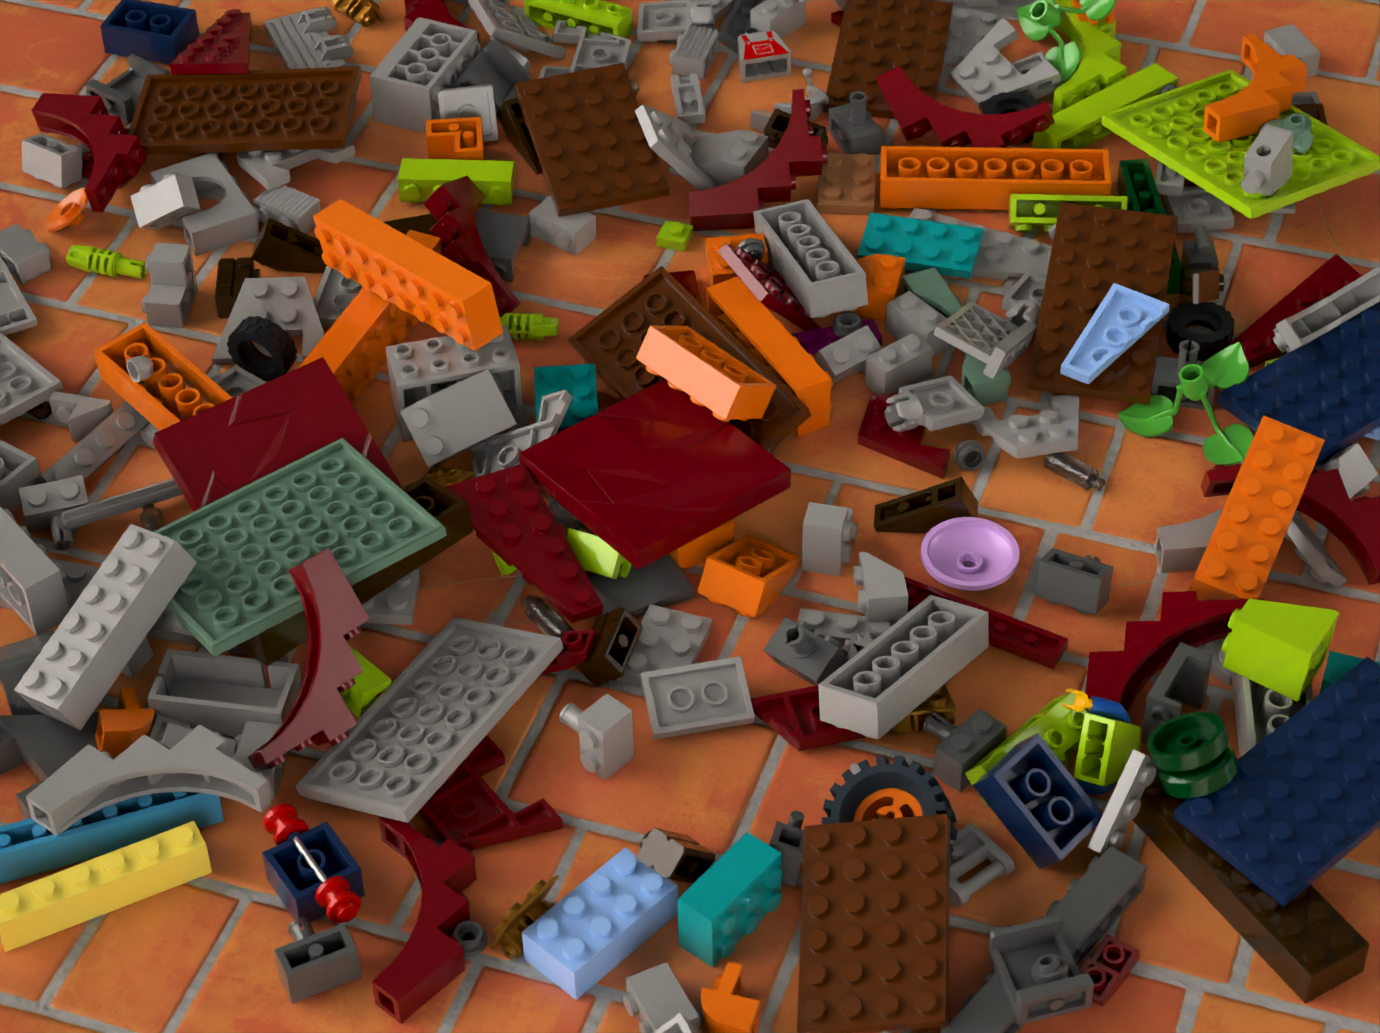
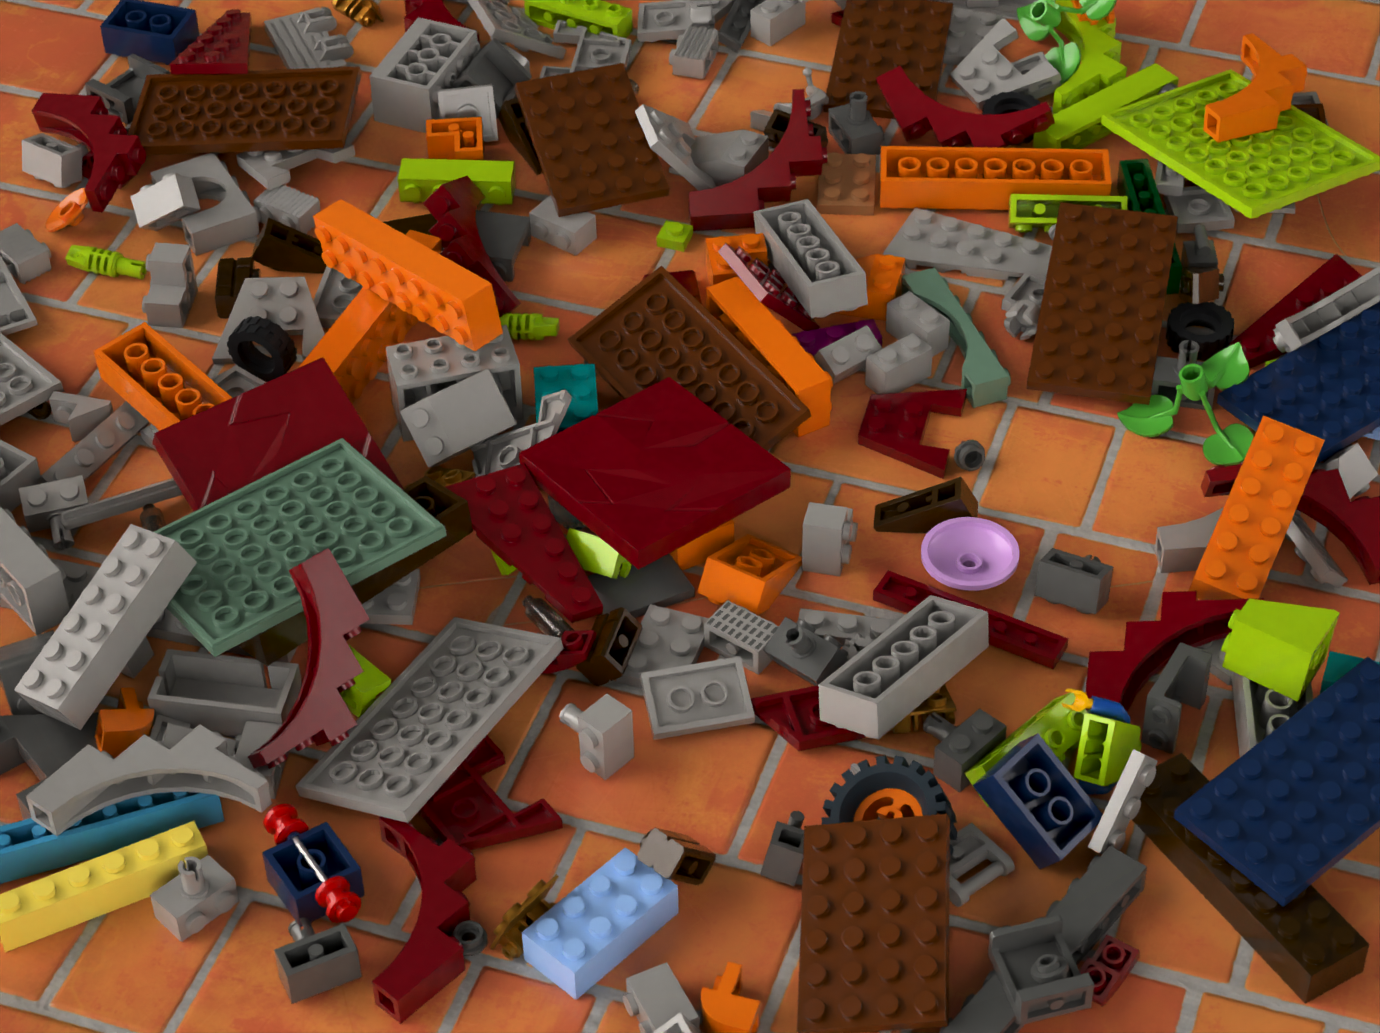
light grey hinge [127,356,153,383] -> none
orange brick [636,325,777,422] -> none
light grey plate [670,73,705,125] -> none
teal brick [677,832,783,967] -> none
dark grey plate [736,238,765,261] -> none
light grey torso [738,28,791,83] -> none
dark grey plate [833,312,863,338] -> none
light grey slope [853,552,908,623] -> none
teal plate [857,212,984,279] -> none
light grey plate [884,375,985,432] -> none
light grey fence [933,301,1037,379] -> none
light grey wing [964,395,1079,459] -> none
clear smoke cylinder [1044,452,1105,491] -> none
light blue wing [1060,283,1170,384] -> none
dark green wheel [1147,712,1239,799] -> none
light grey torso [1241,124,1293,196] -> none
sand green plate [1259,113,1314,154] -> none
light grey brick [1264,24,1321,78] -> none
none -> light grey brick [150,855,239,942]
none -> light grey brick [704,600,779,675]

